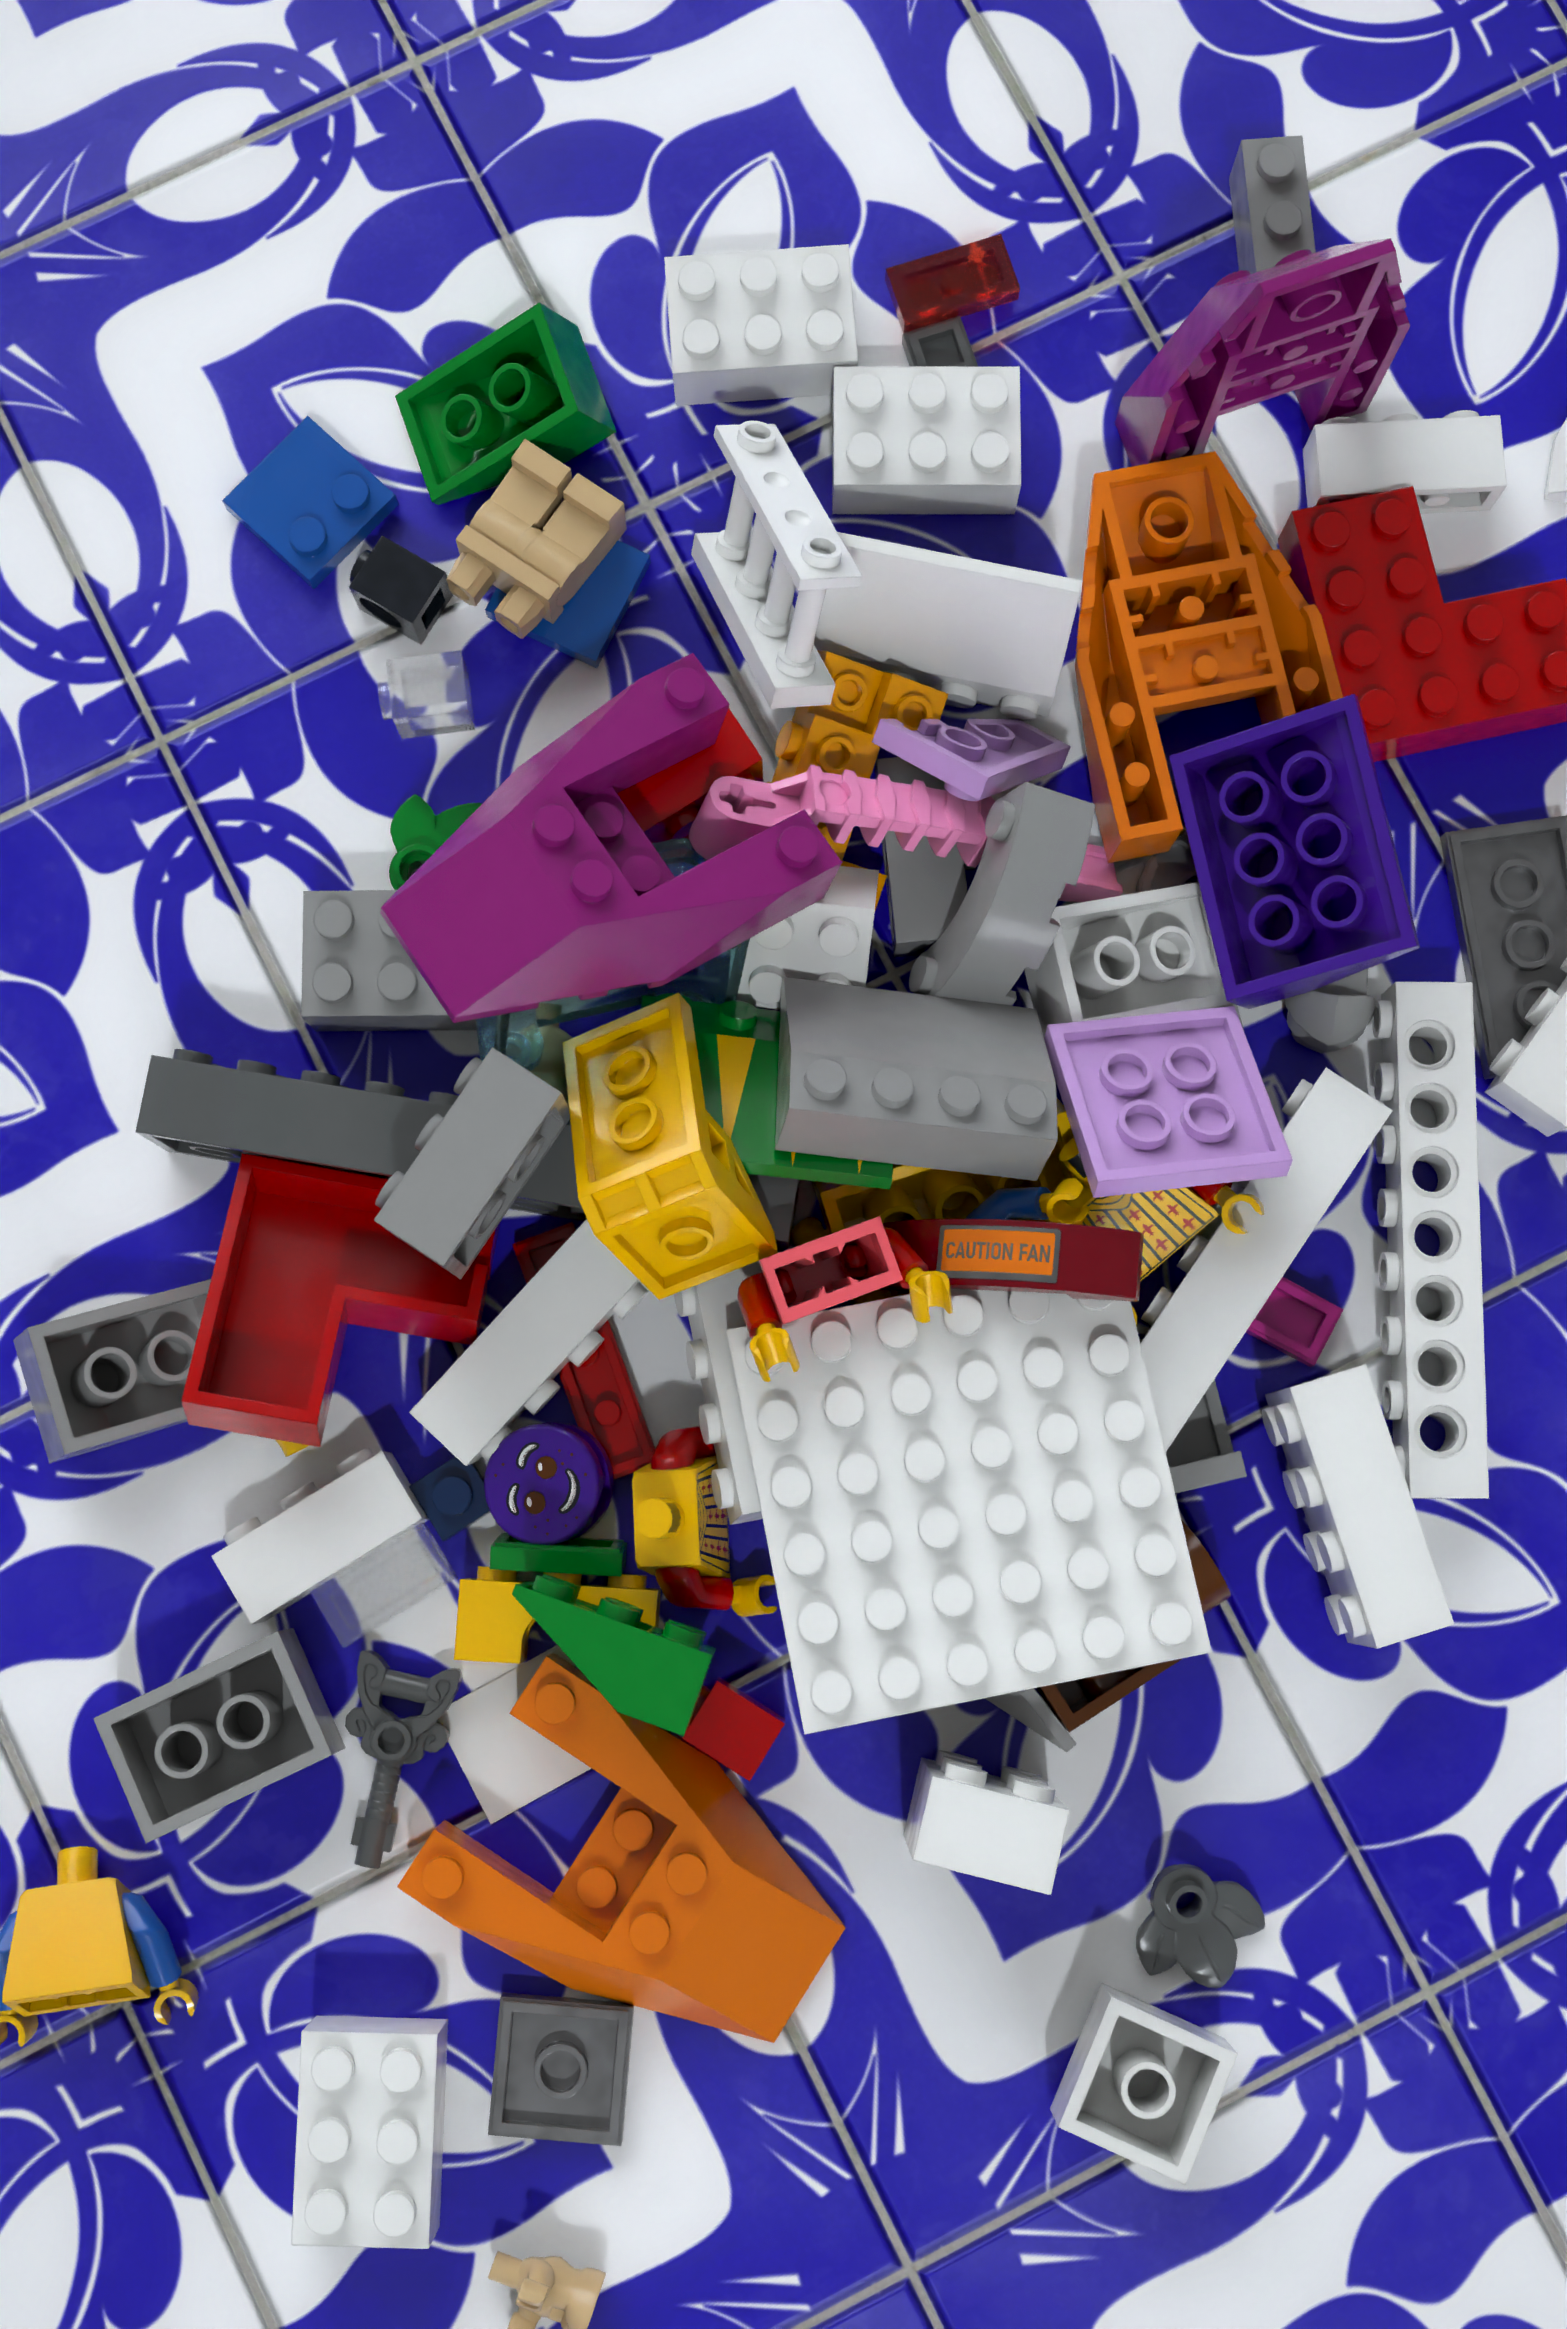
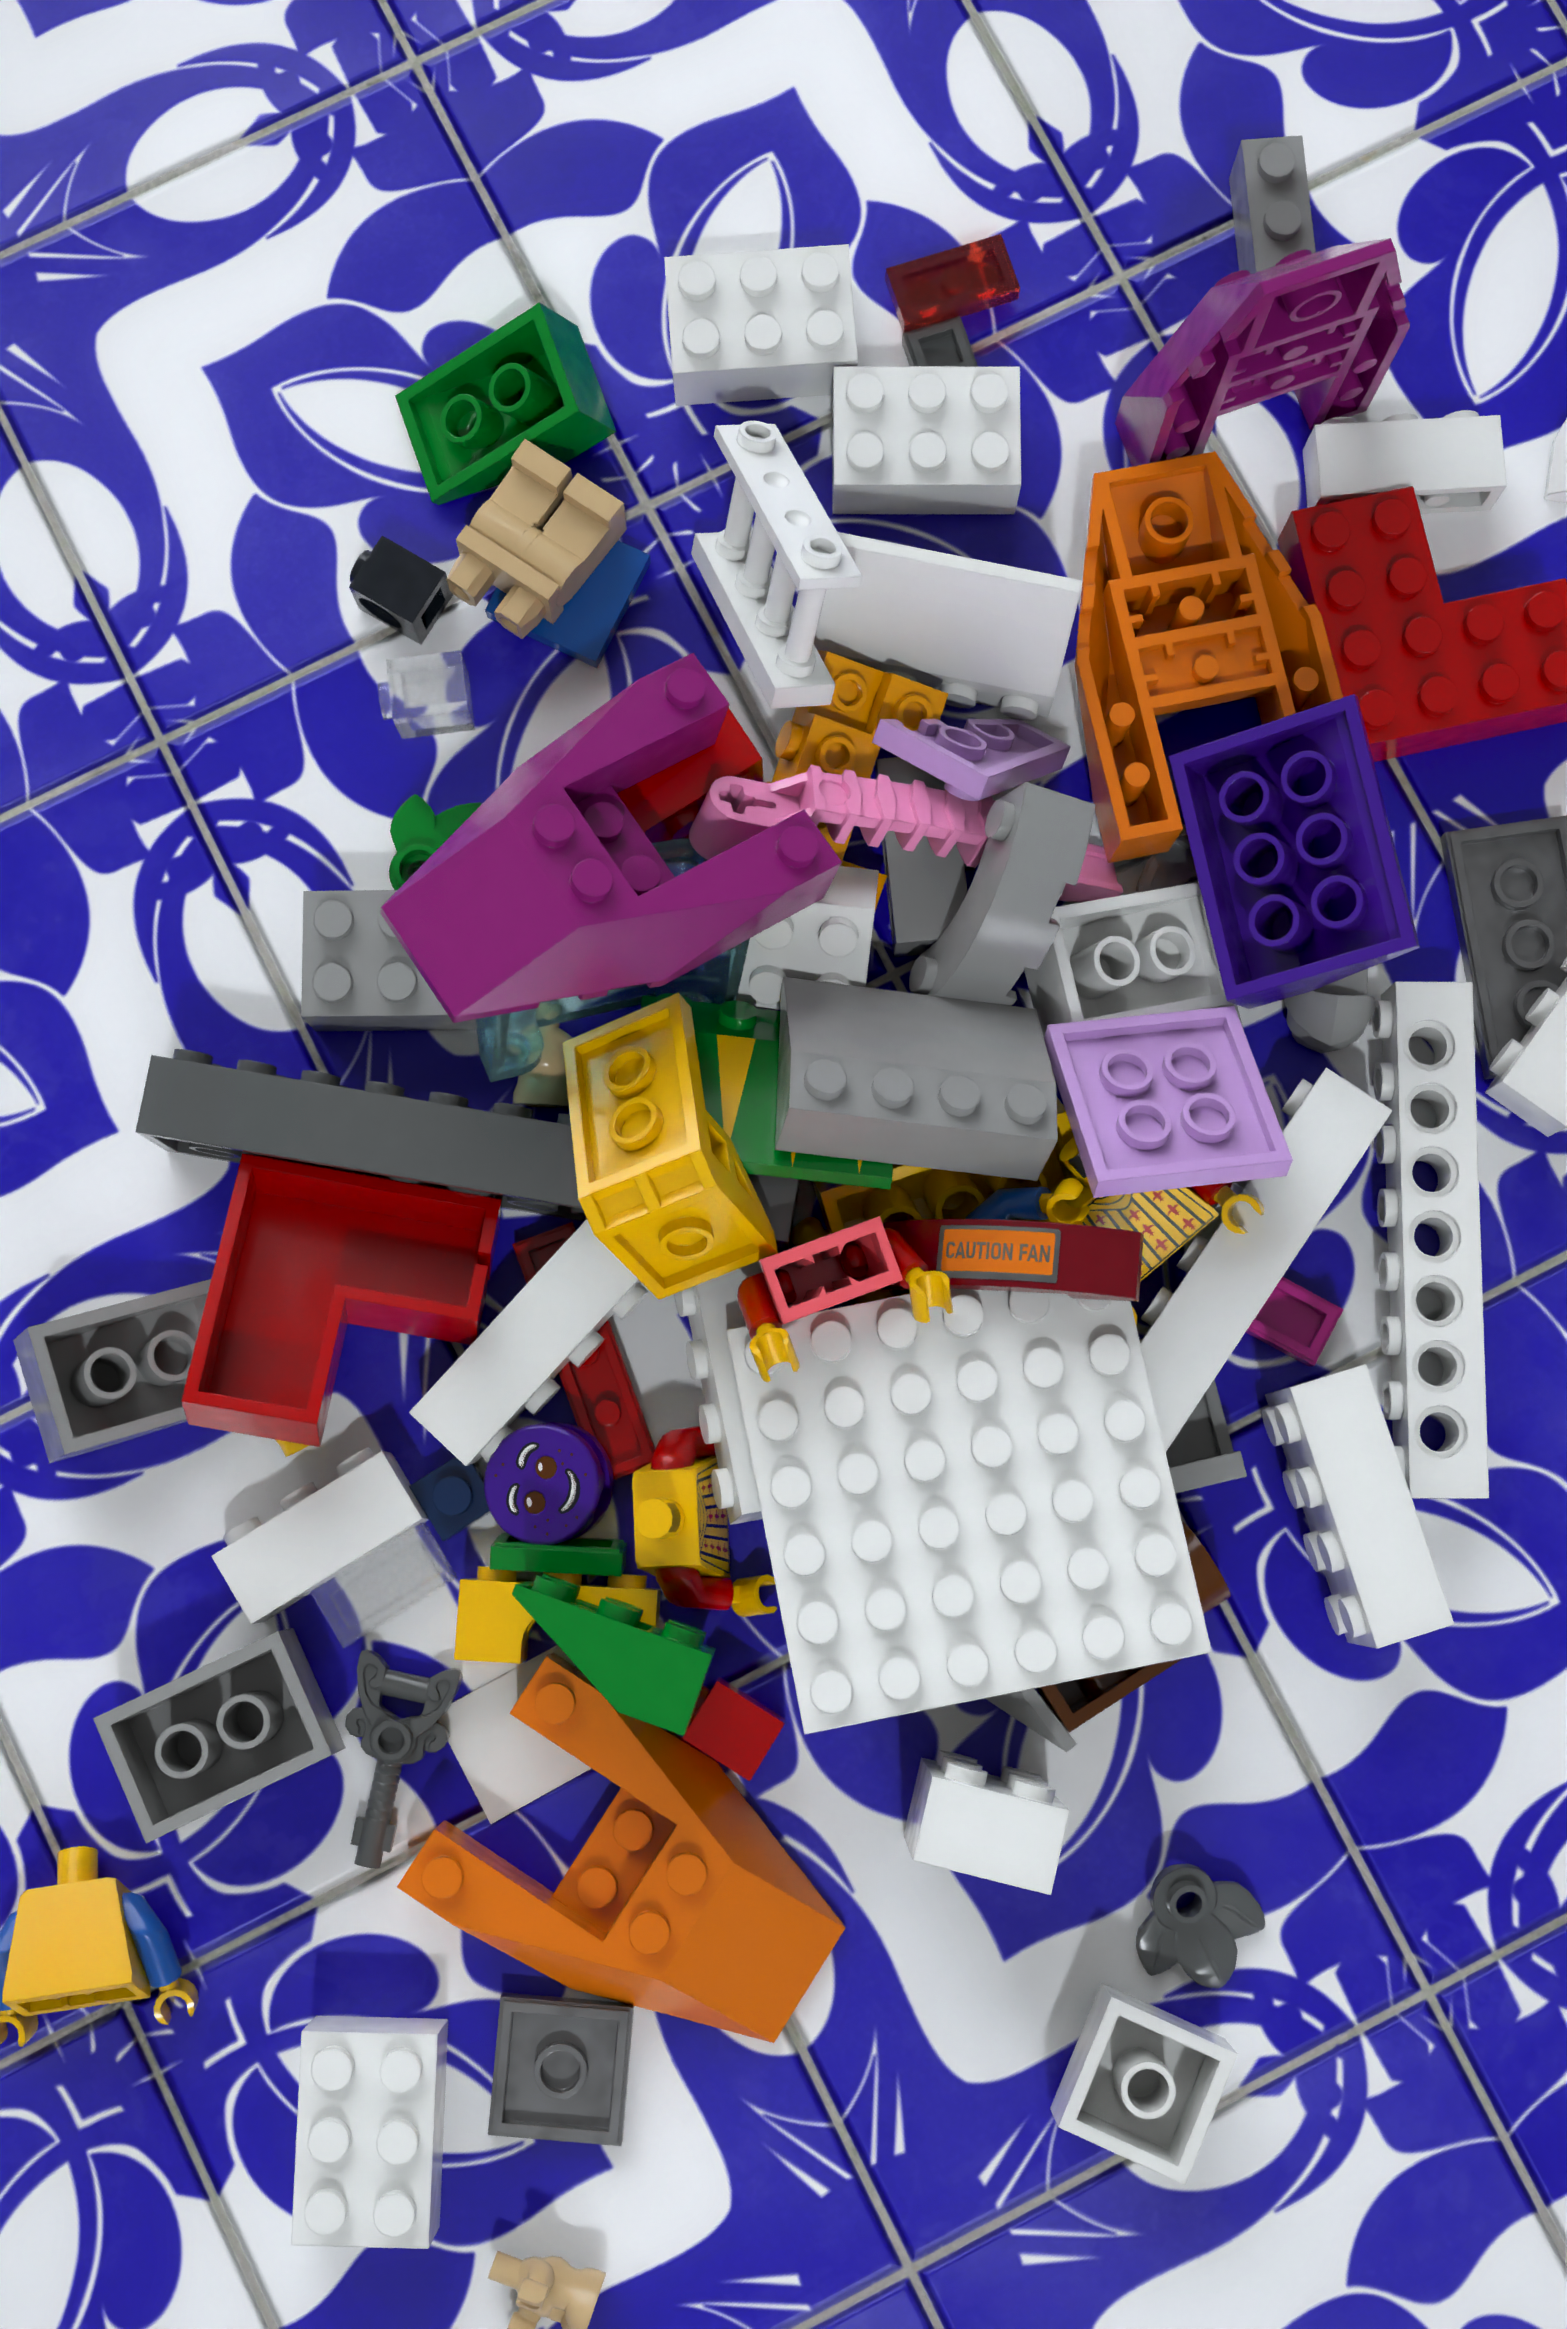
blue plate [222,416,399,589] -> none
light grey brick [374,1047,570,1279] -> none

